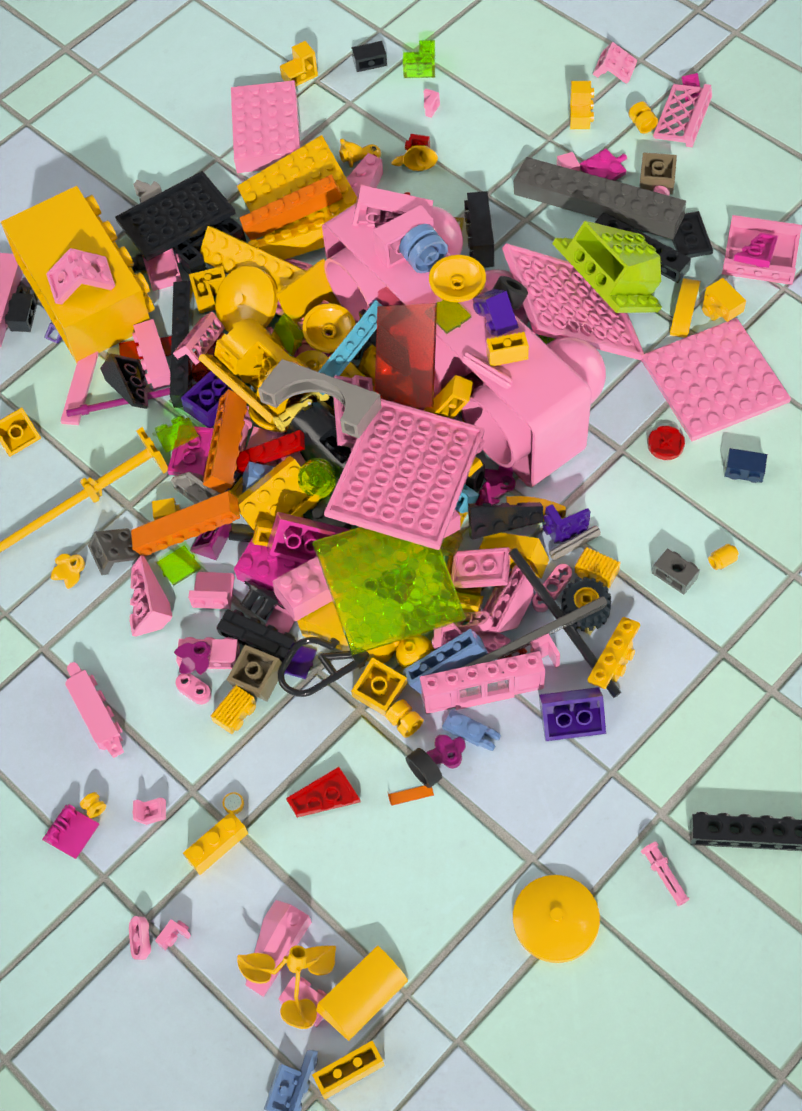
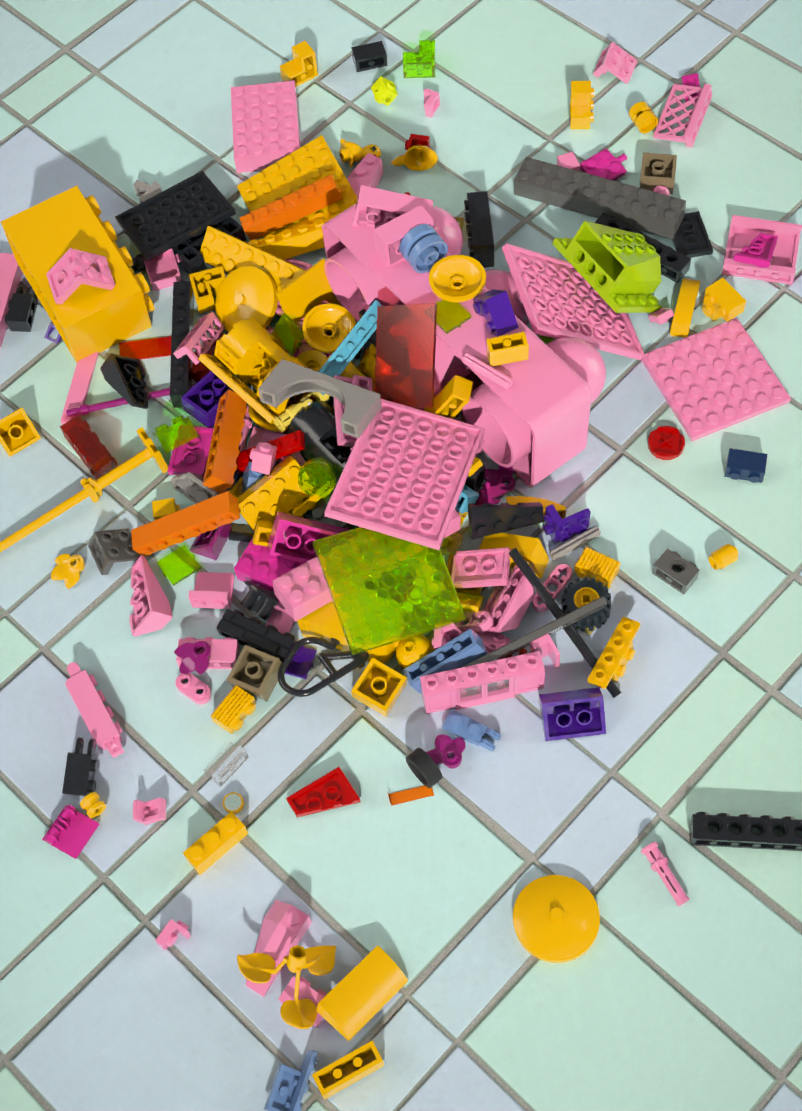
bright pink plate [129,916,151,960] -> none
bright pink brick [132,319,170,390] -> none
yellow wheel [385,699,424,738] -> none
black tyre [493,276,528,310] -> none
none -> clear red wedge [60,416,118,480]
none -> black hinge [62,737,99,796]
none -> clear panel [203,742,249,787]
none -> bright pink brick [250,442,277,475]
none -> neon yellow brick [371,76,398,106]
none -> bright pink plate [648,308,674,324]

